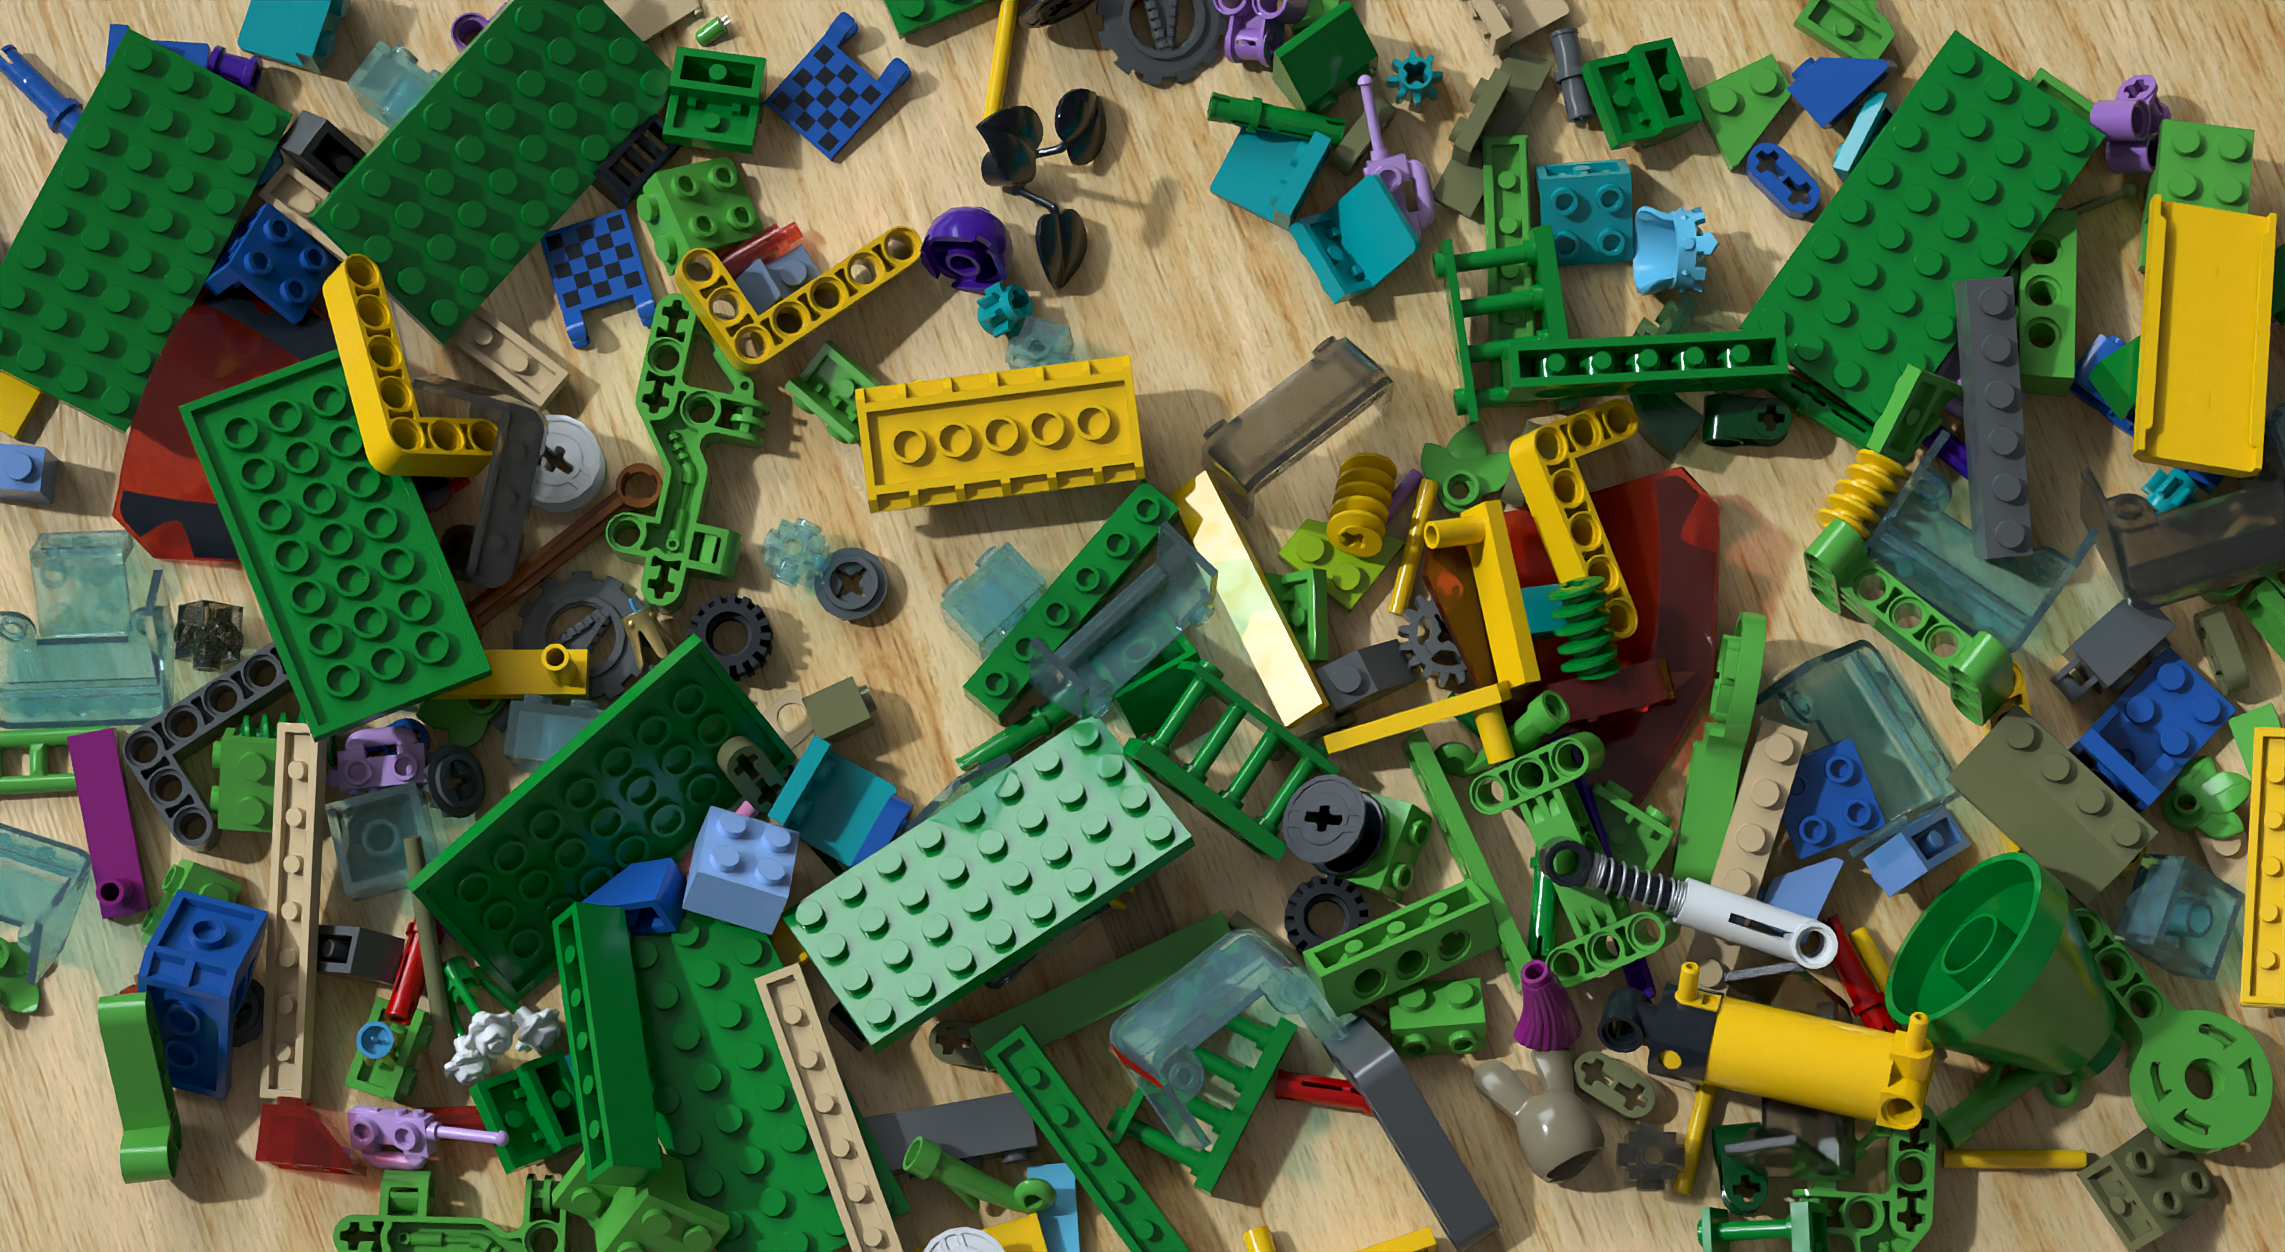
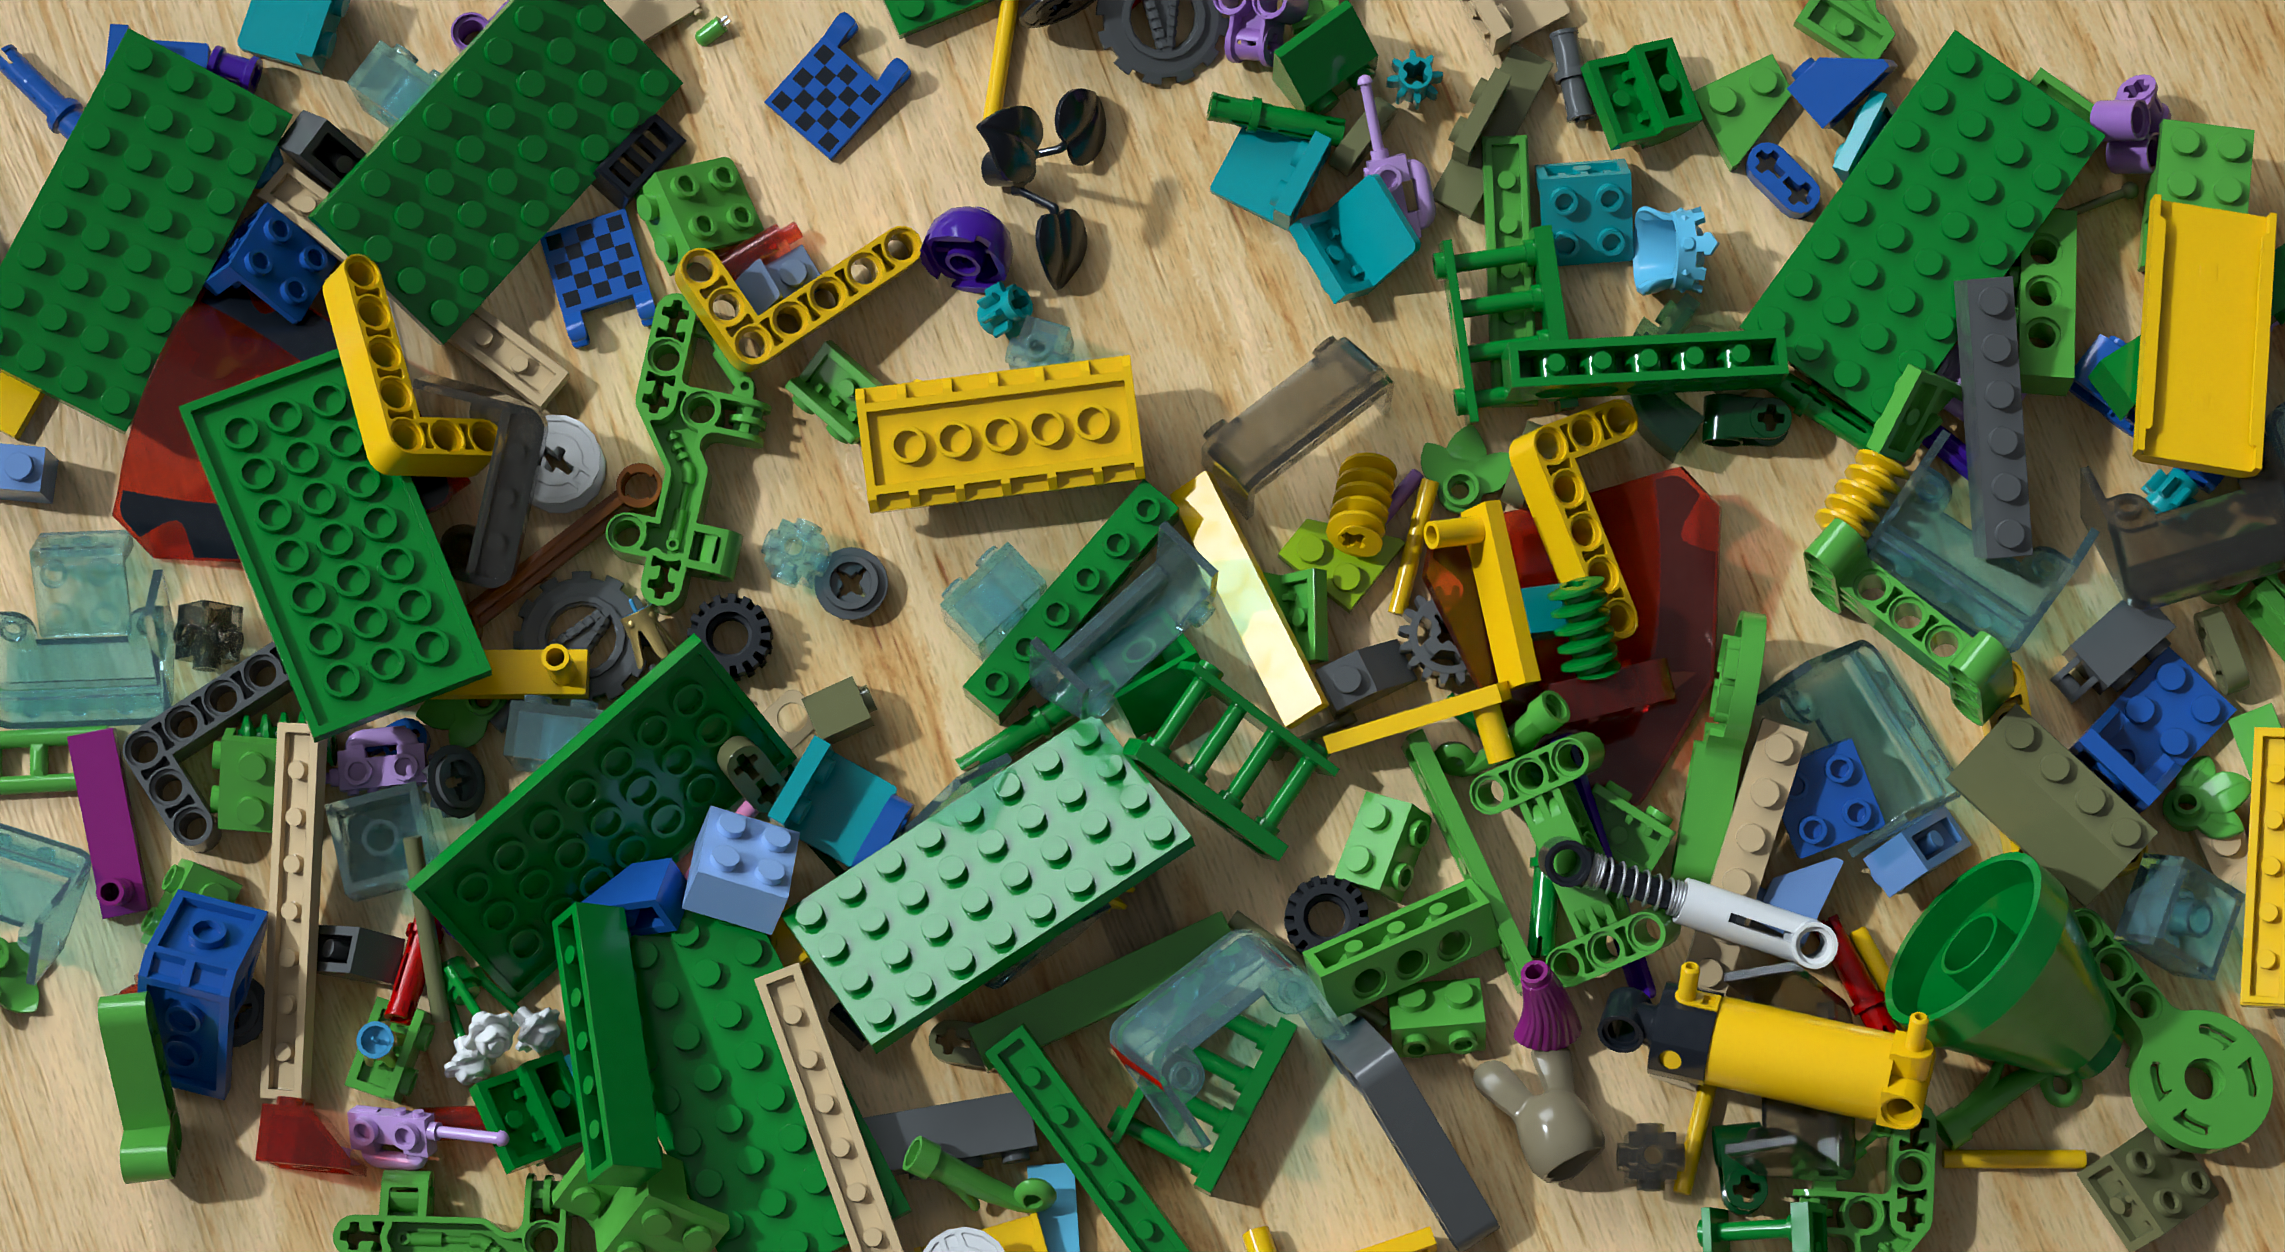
green brick [662,46,767,155] -> none
red pin [1275,1069,1373,1117] -> none
black piece [1282,774,1386,877] -> none
olive beam [1573,1051,1656,1120] -> none

